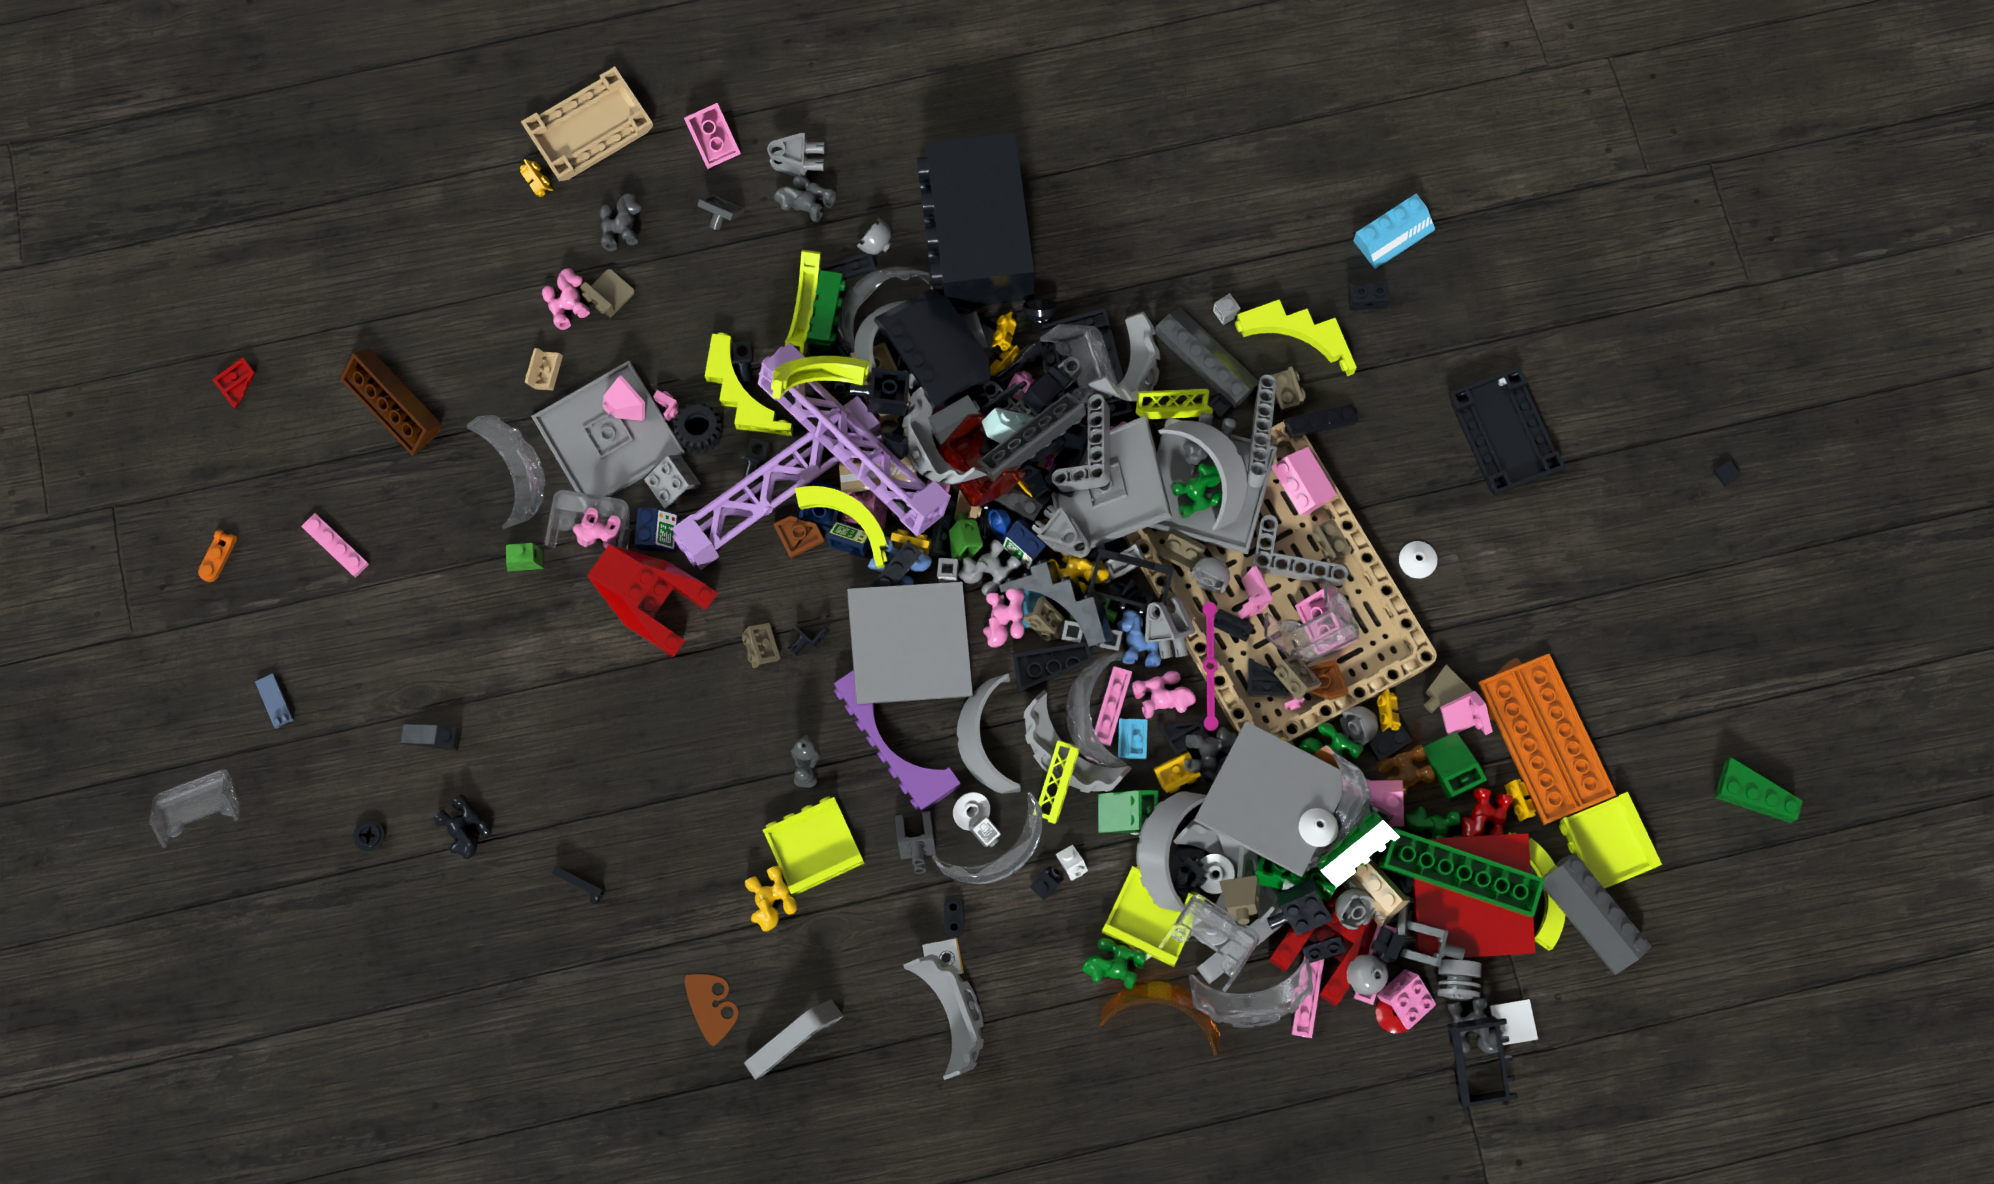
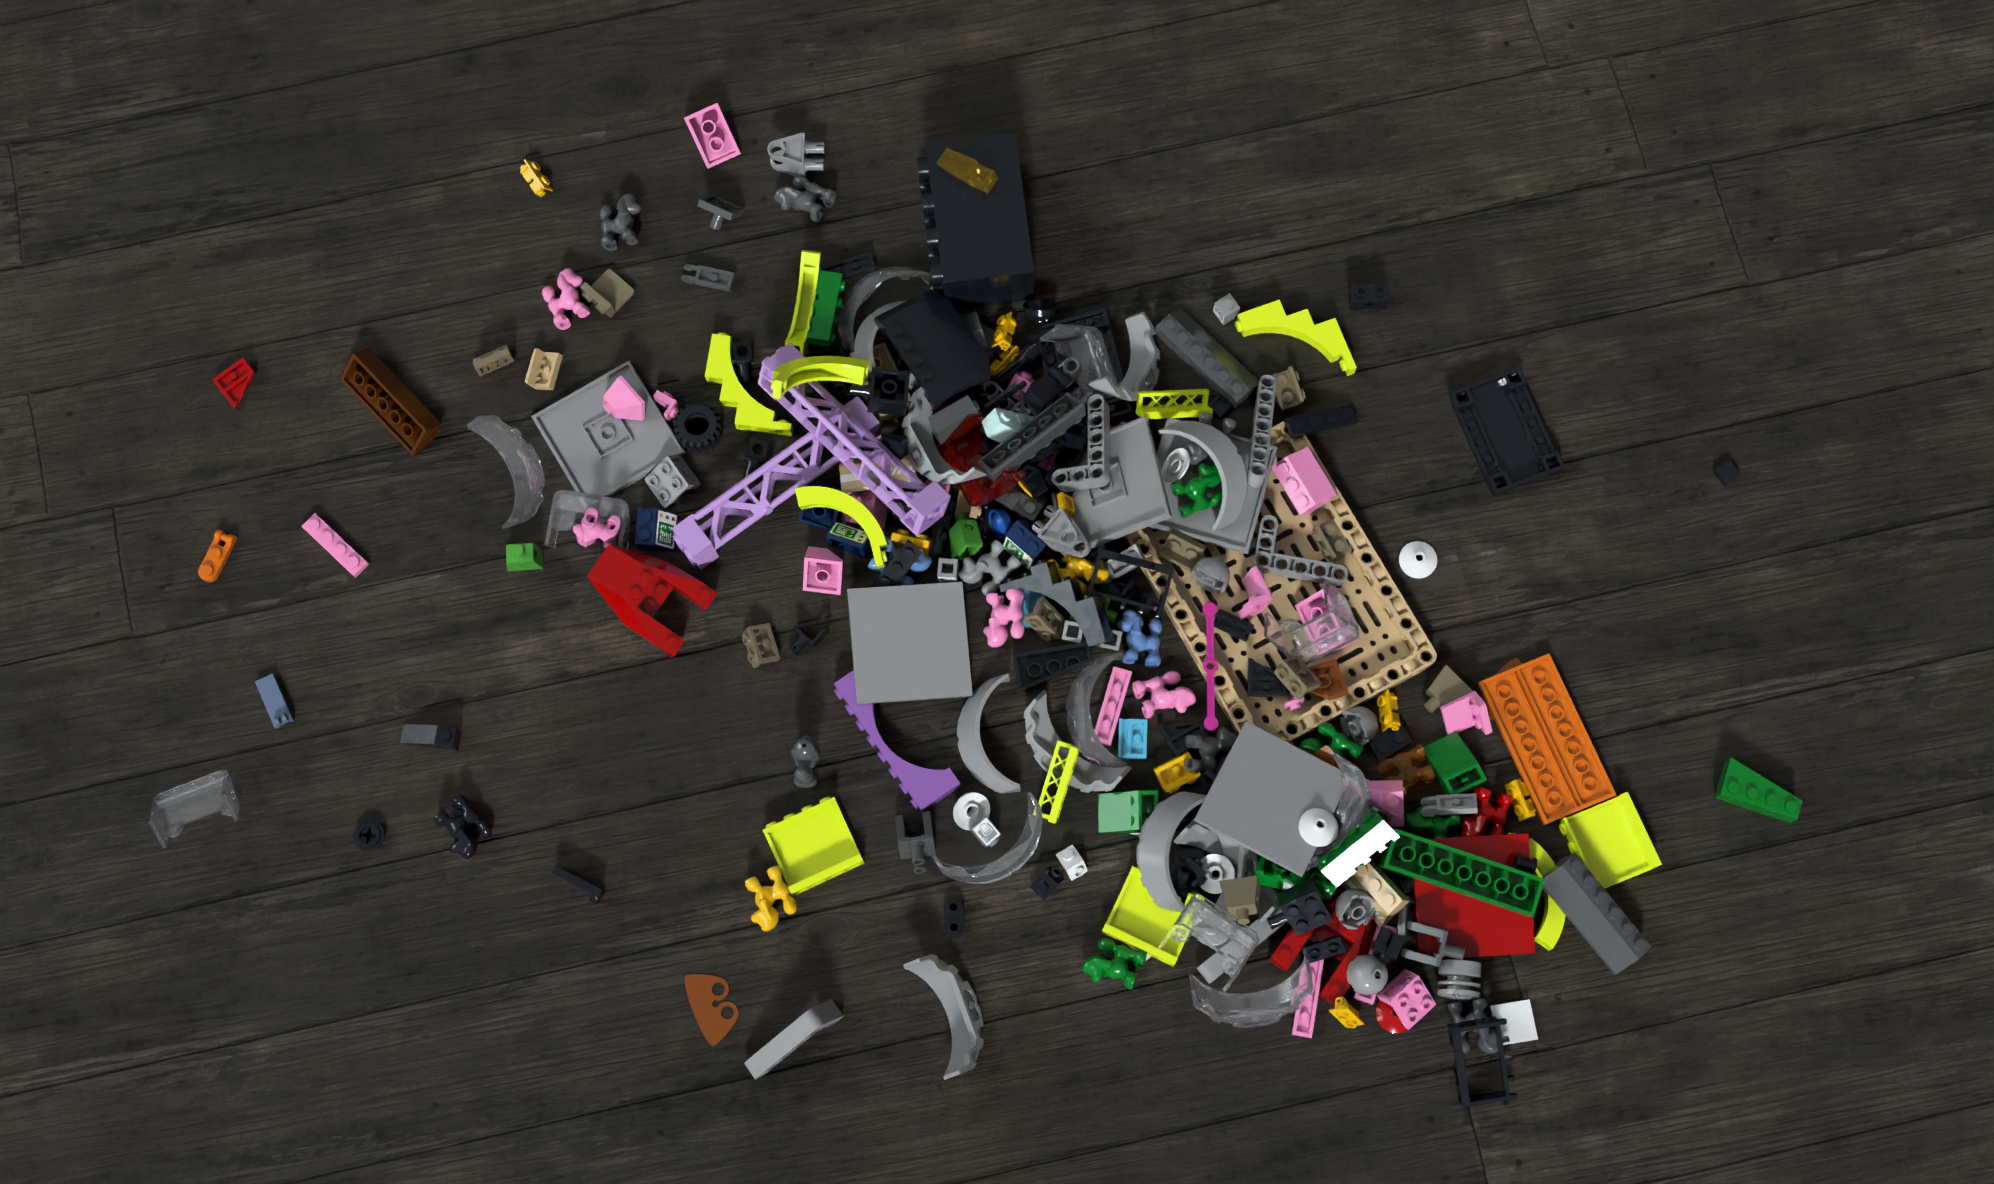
tan slope [521,67,653,181] -> none
dark orange plate [773,516,824,559] -> none
light grey cylinder [857,217,892,255] -> none
white sticker [922,938,964,974] -> none
clear orange windscreen [1098,981,1220,1056] -> none
light grey piece [1145,597,1196,659] -> none
medium azure slope [1353,194,1435,269] -> none
none -> dark tan bracket [473,345,514,377]
none -> dark grey hinge [681,264,735,292]
none -> bright pink slope [803,546,843,595]
none -> clear yellow slope [937,148,998,194]
none -> yellow tile [1057,492,1075,517]
none -> white dish [1161,448,1190,484]
none -> yellow hinge [1329,997,1364,1028]
none -> light grey hinge [1420,793,1478,817]
none -> black bush [1512,853,1538,875]

